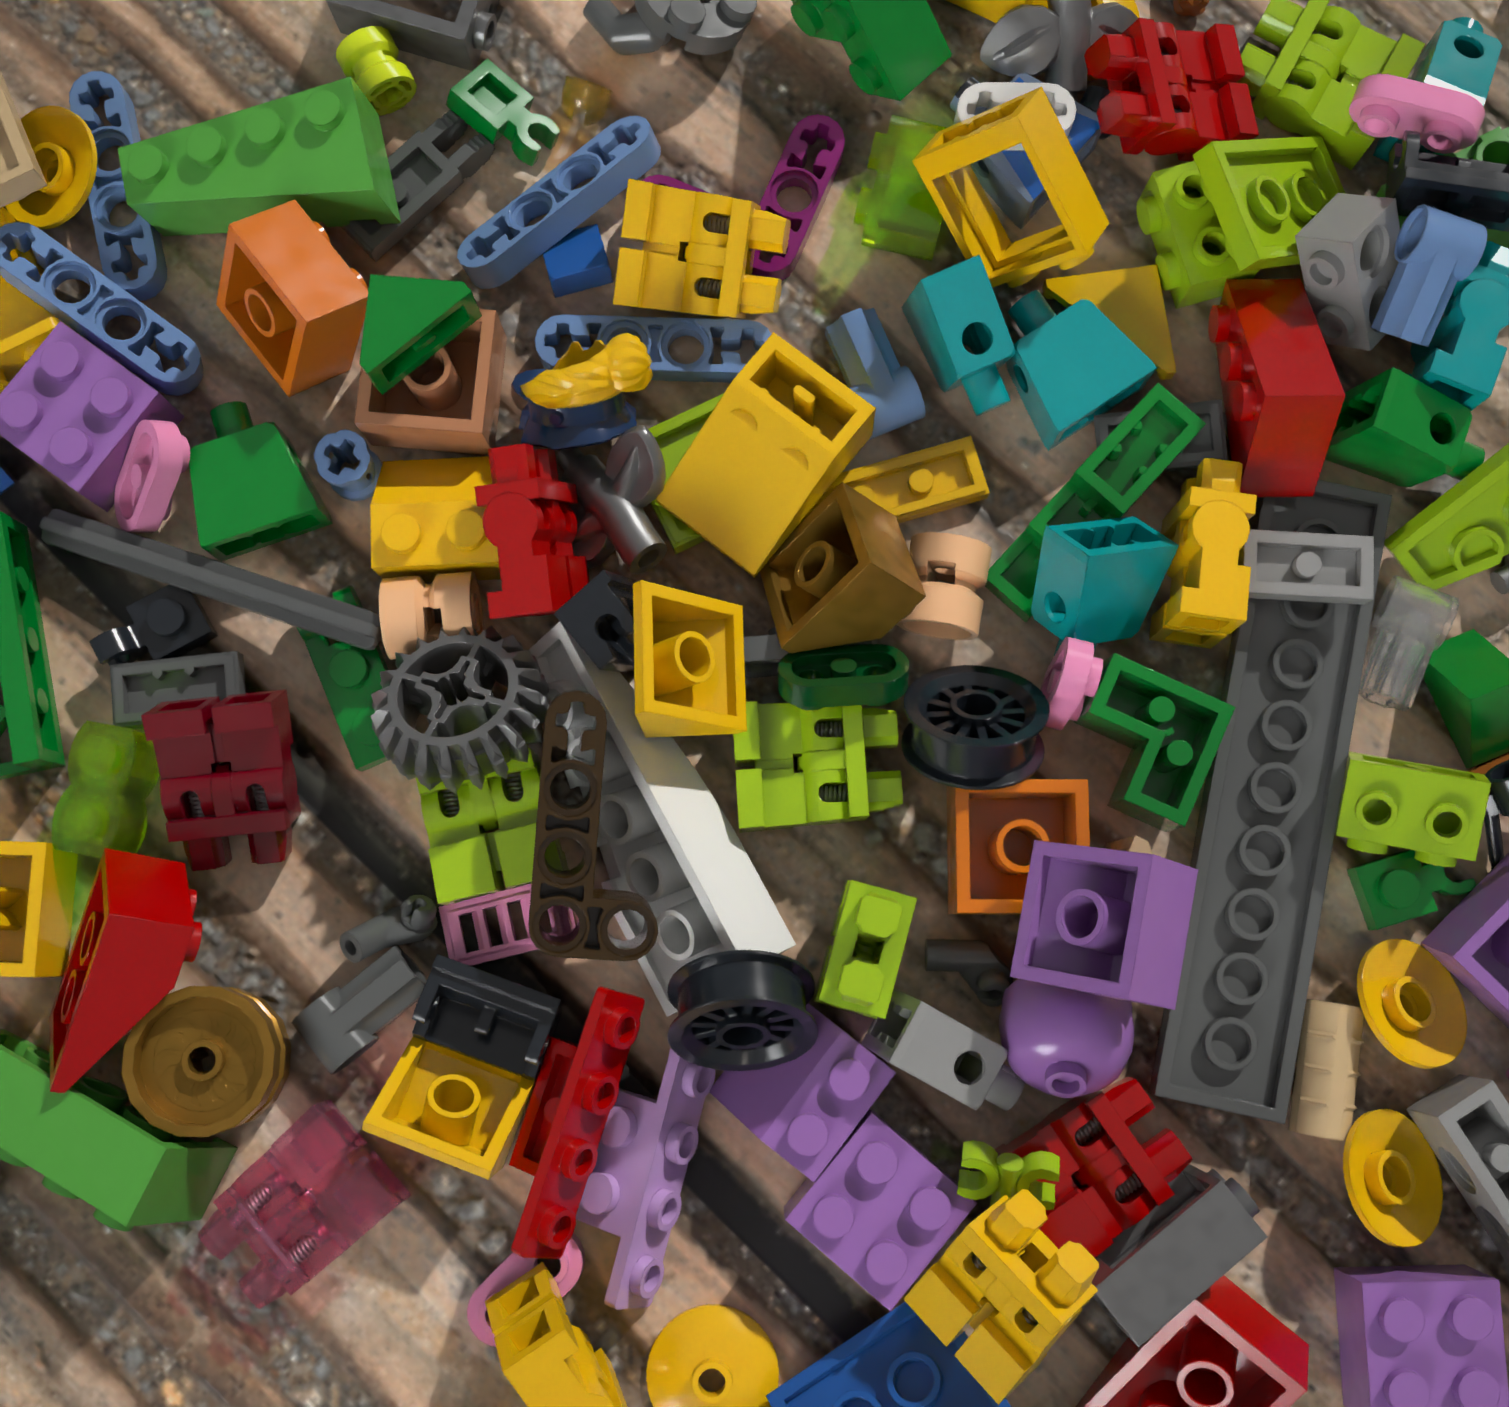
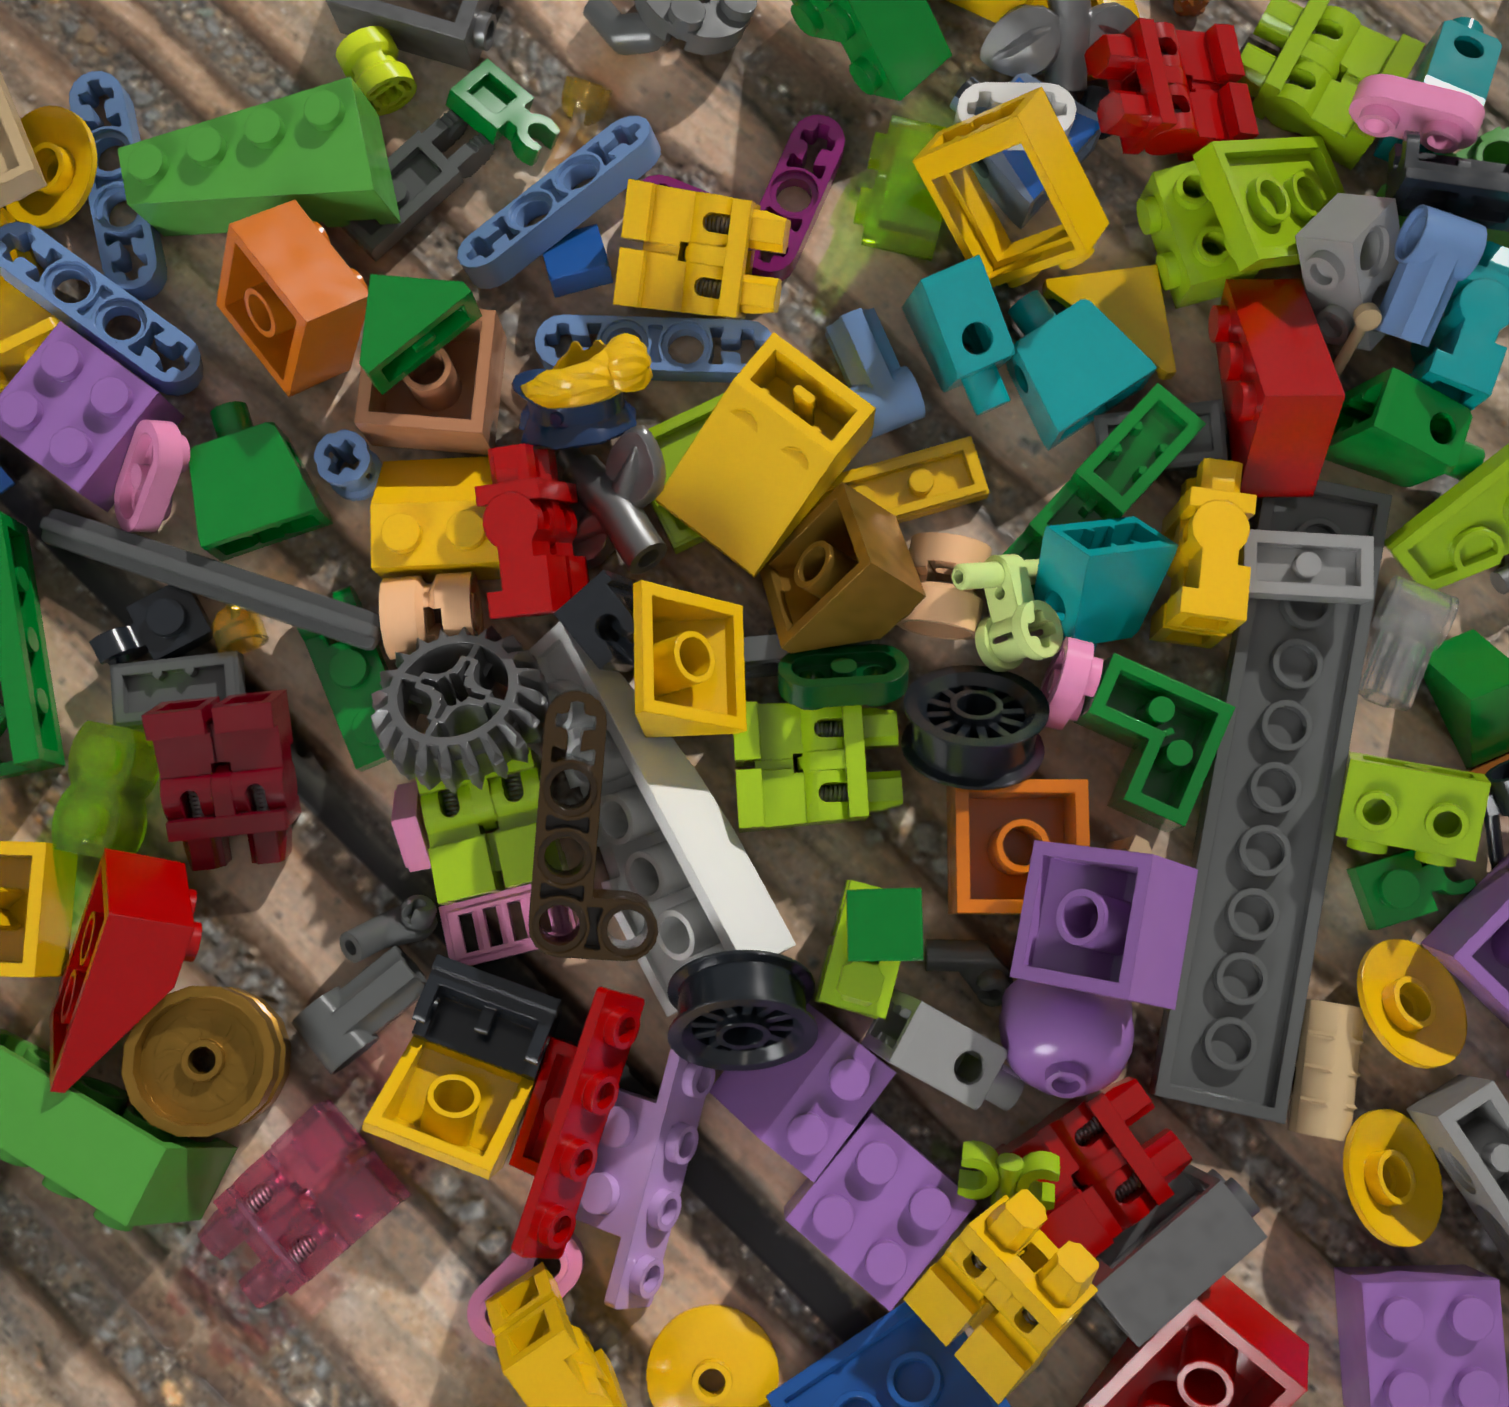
none -> clear yellow hinge [212,605,269,654]
none -> bright pink tile [391,781,431,872]
none -> green slope [846,888,923,962]
none -> yellowish green piece [952,554,1063,672]
none -> tan hinge [1333,302,1382,377]

